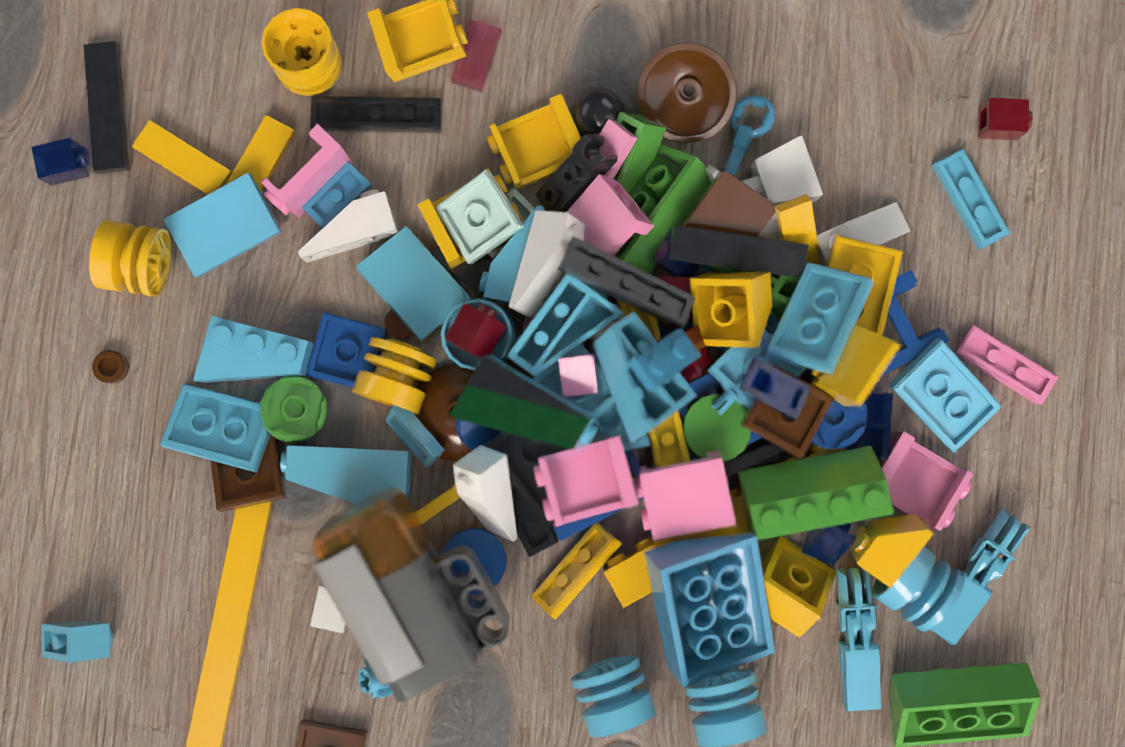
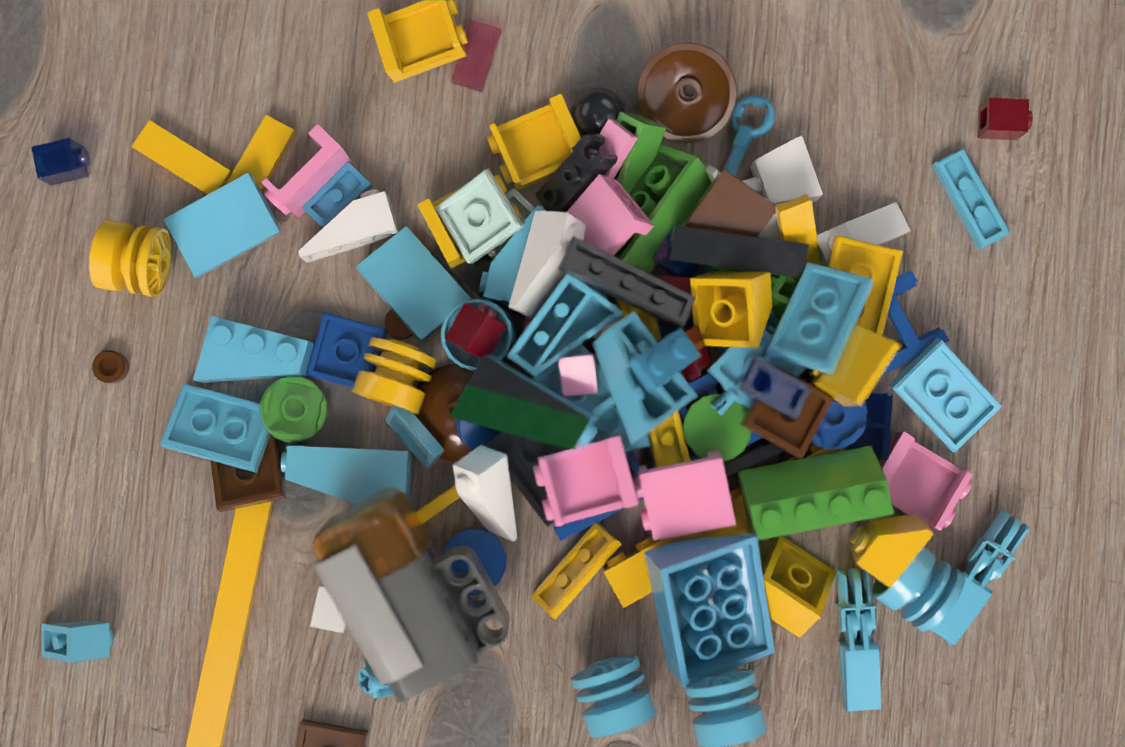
black tile [83,41,129,174] -> none
yellow wheel [261,8,343,96] -> none
black tile [310,96,442,133] -> none
black tile [511,488,559,557] -> none
clear blue slope [802,522,857,565] -> none
bright green slope [889,663,1041,747] -> none
bright pink tile [954,325,1058,405] -> none

